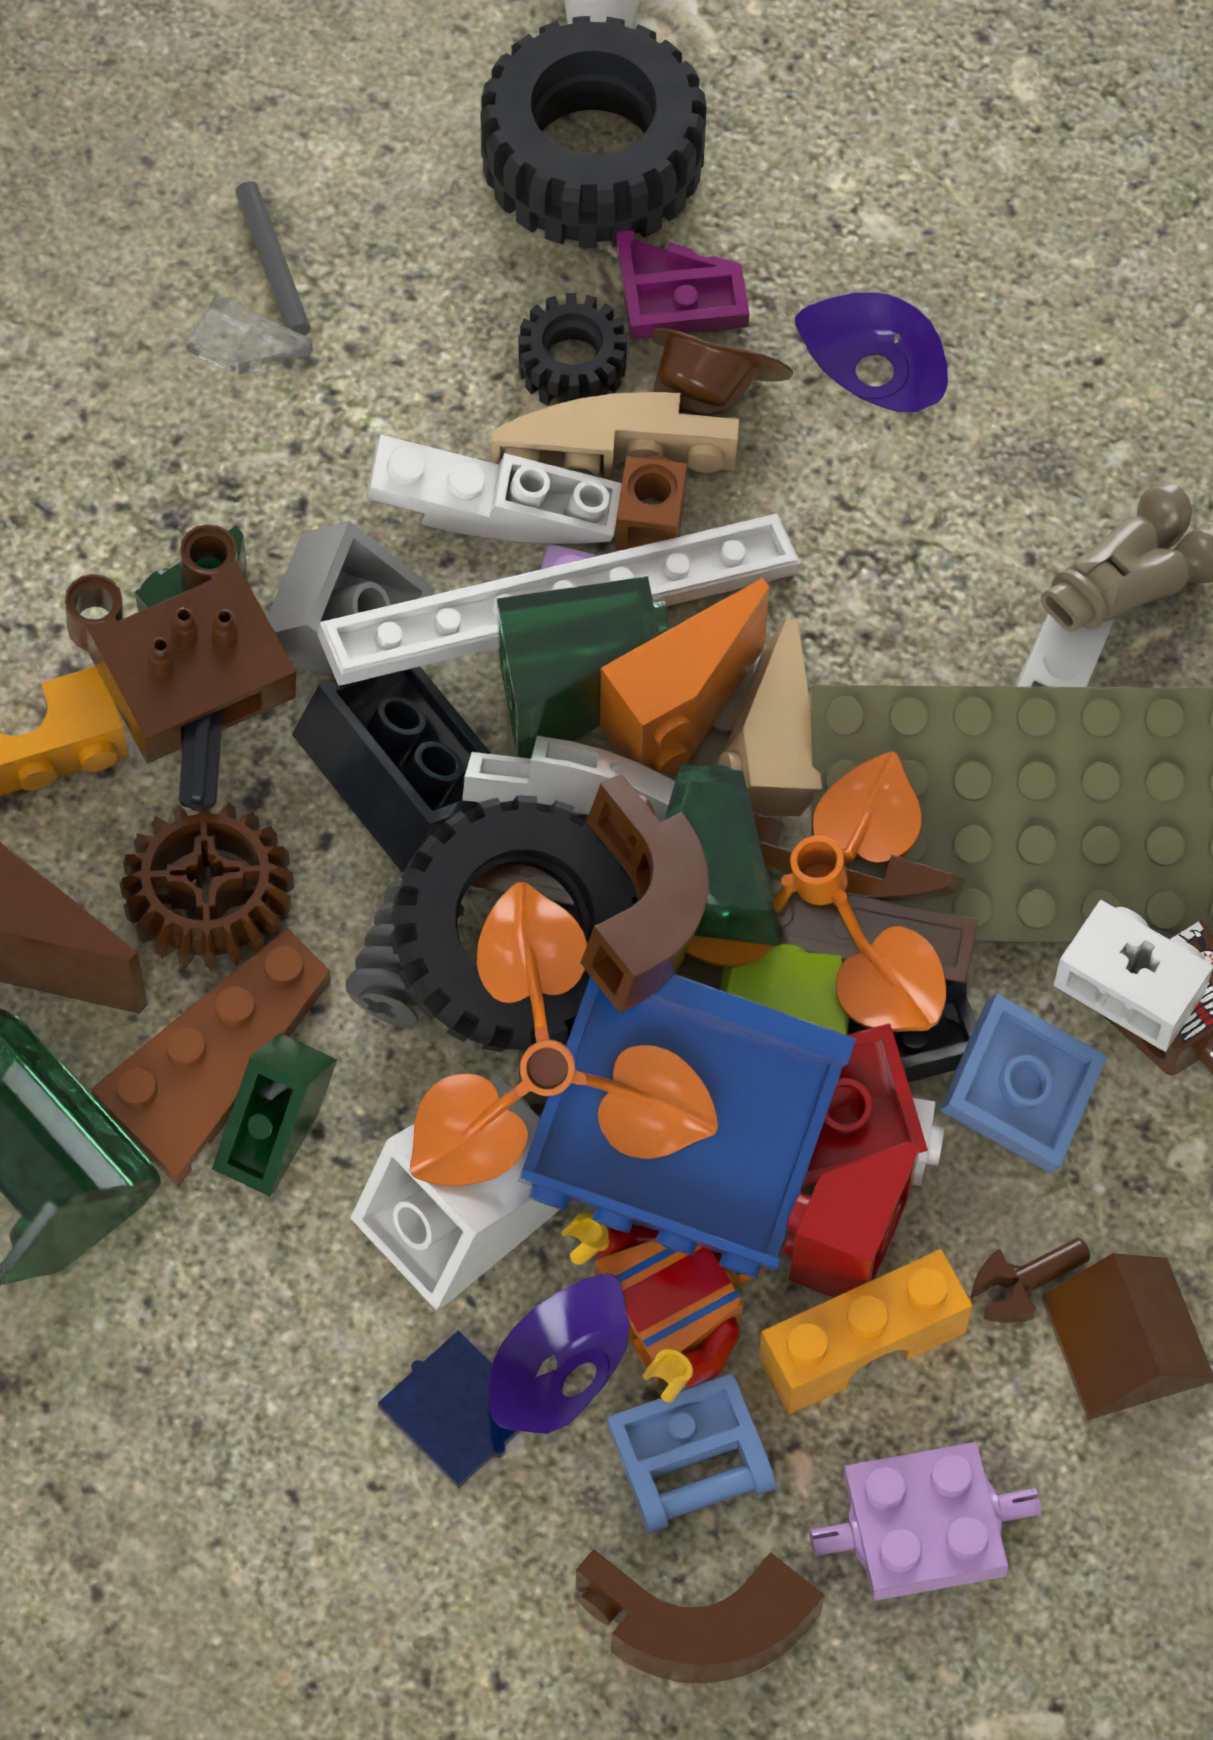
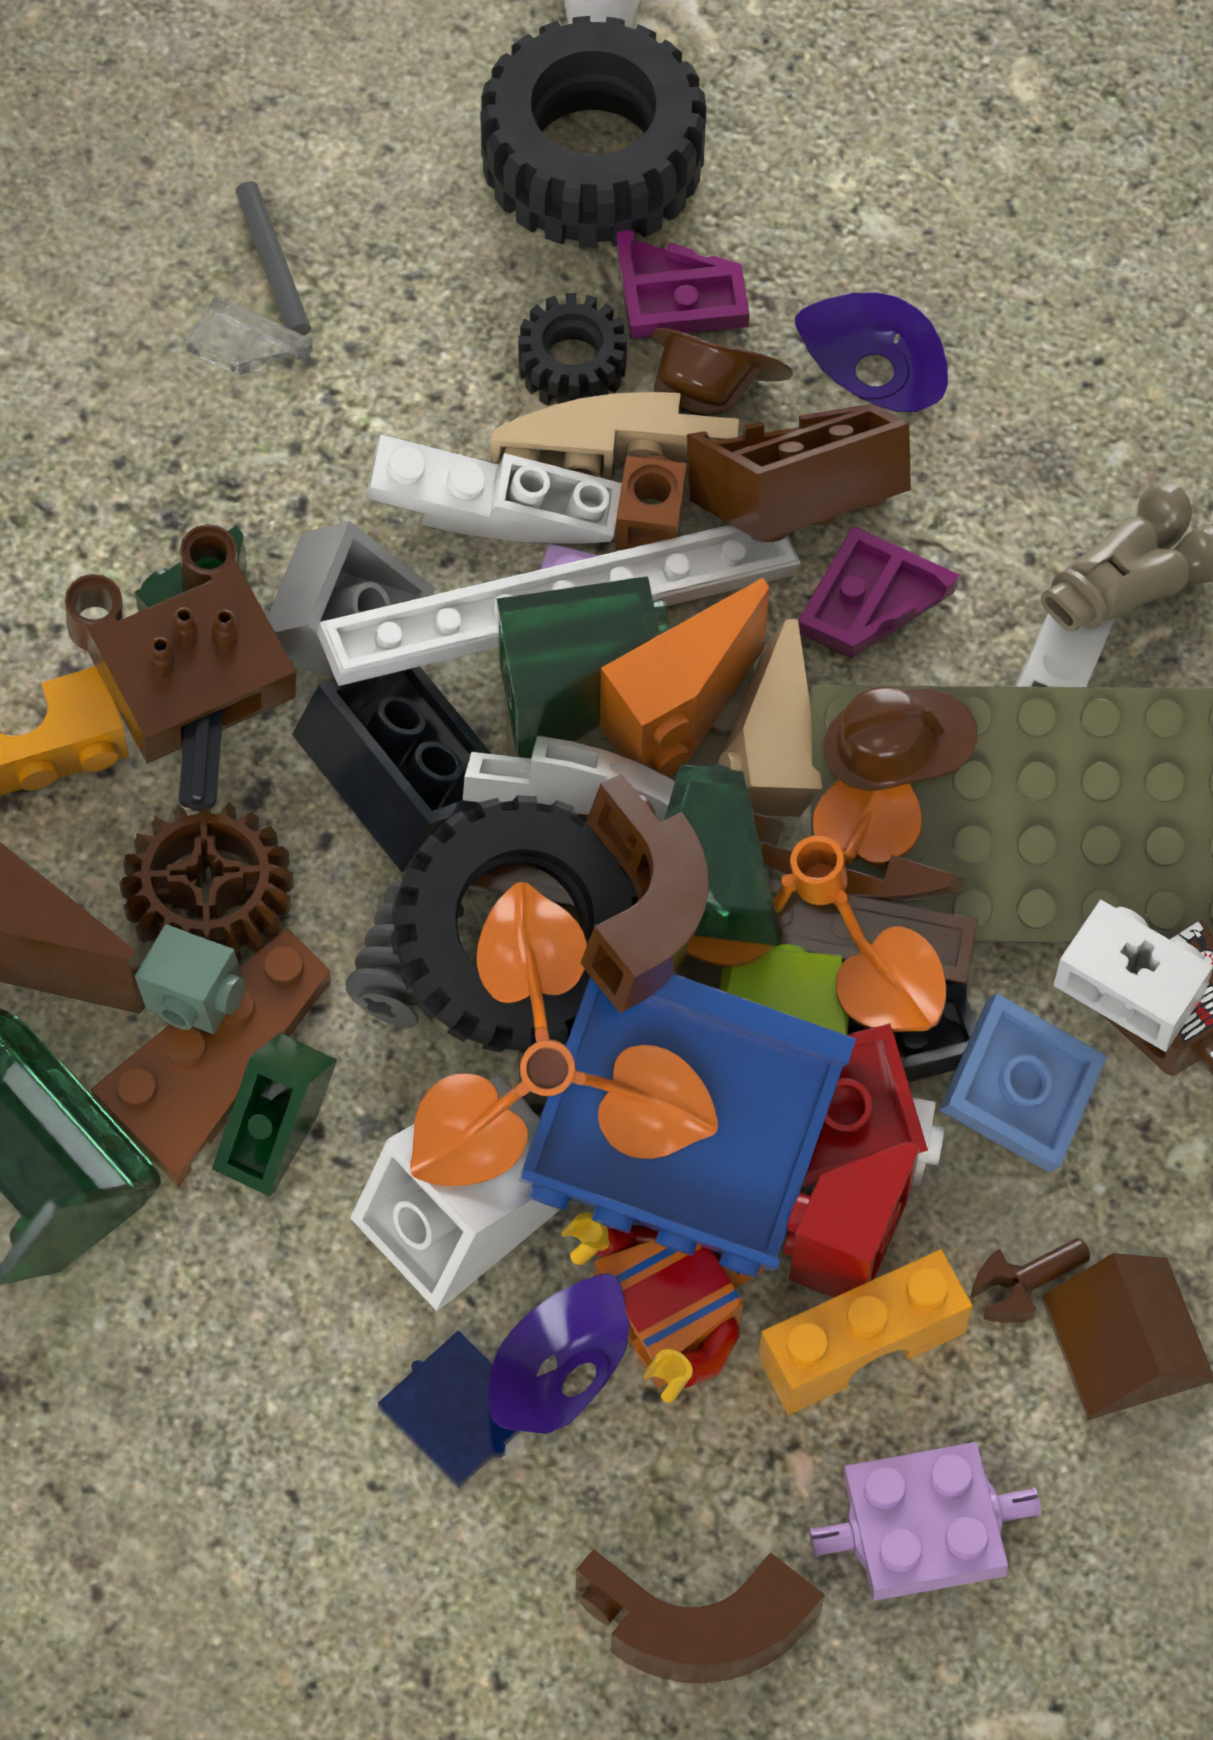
medium blue plate [607,1373,776,1534] -> none
none -> sand green brick [135,924,245,1035]
none -> reddish brown wedge [687,404,911,542]
none -> magenta wing [798,526,960,658]
none -> reddish brown piece [824,686,978,791]

